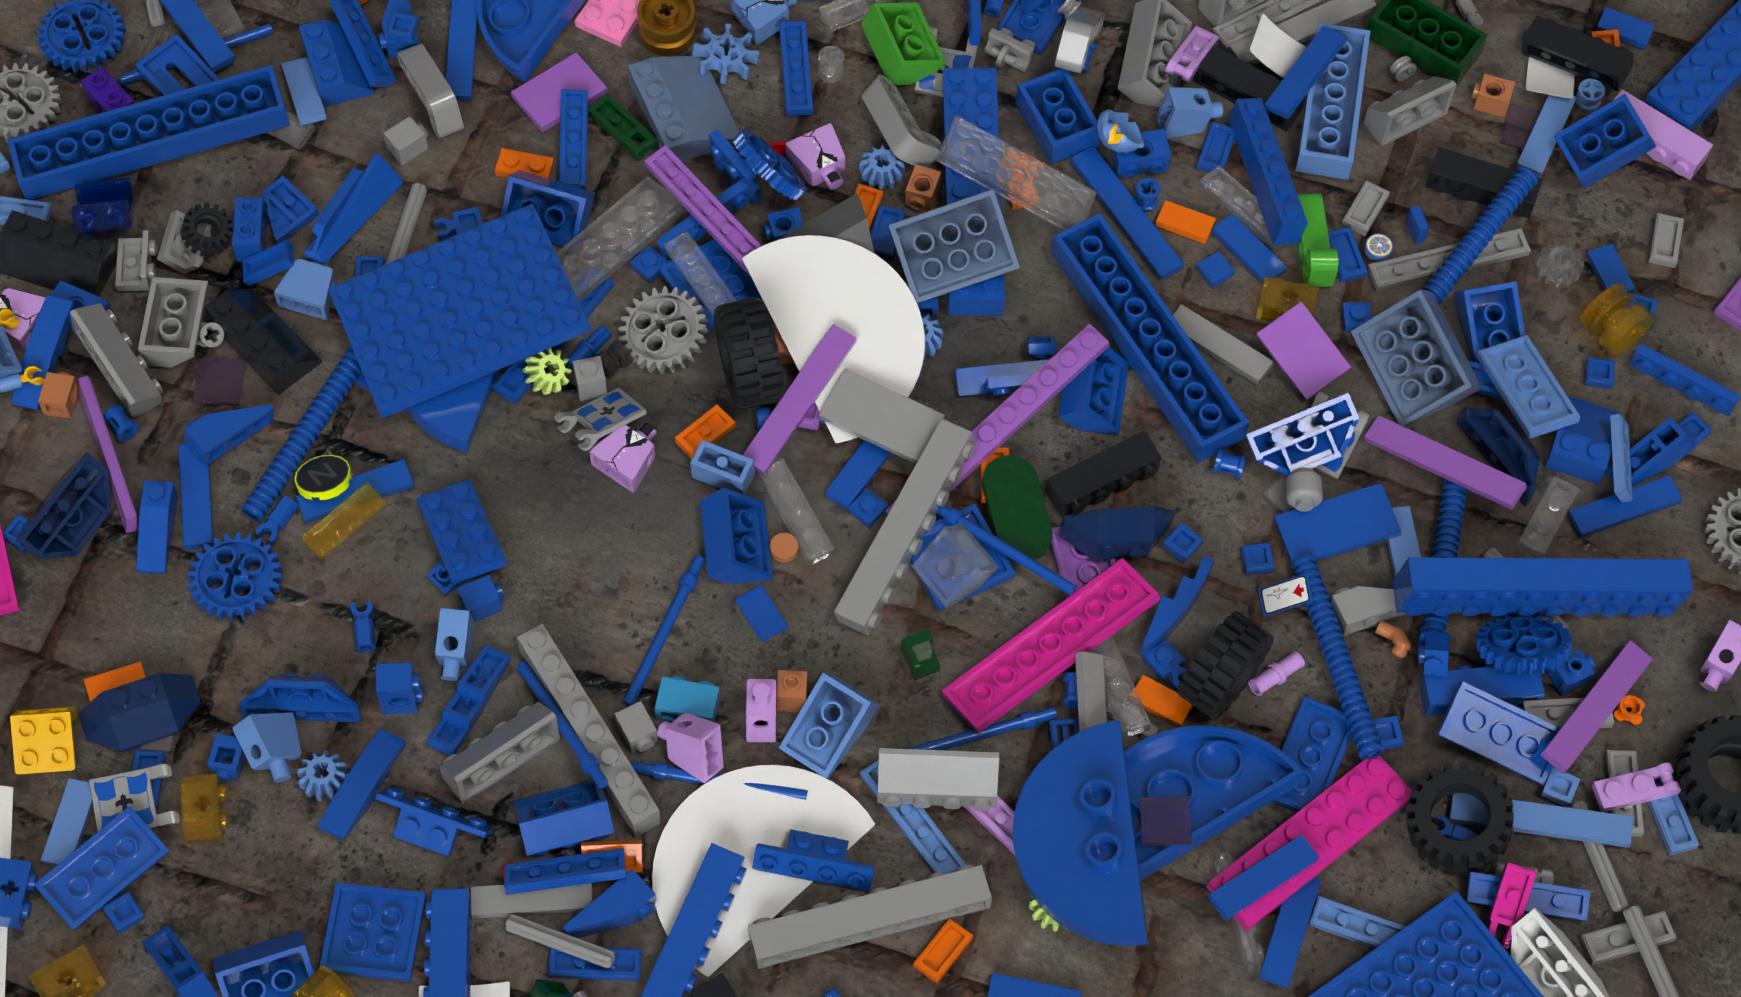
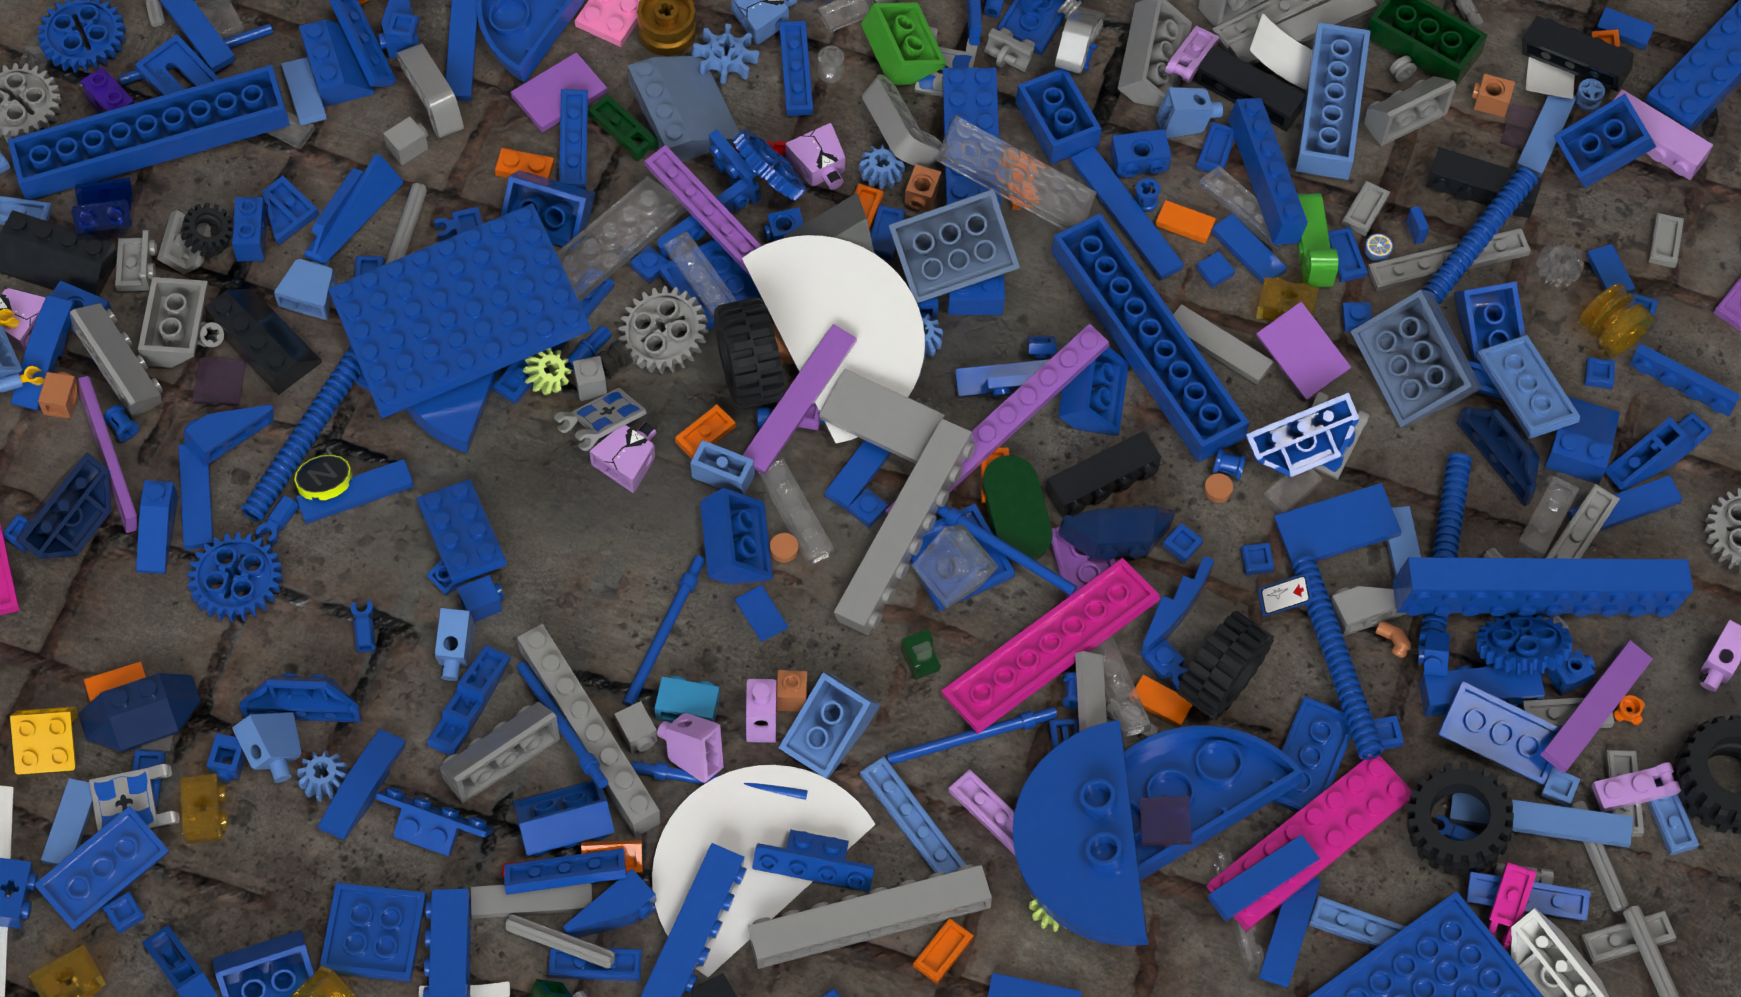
blue tile [243,239,294,286] -> none
clear yellow tile [301,482,386,560] -> none
blue brick [376,662,423,715] -> none
light grey slope [877,748,999,811] -> none
medium blue hair [1097,110,1144,154] -> none
lavender pin [1248,651,1305,696] -> none
blue tile [1264,26,1347,119] -> none
light grey head [1285,467,1323,512] -> none
medium lavender tile [1364,416,1527,510] -> none
medium blue tile [1610,414,1633,503] -> none
none -> nougat tile [1204,473,1233,503]
none -> light grey tile [1546,484,1620,559]

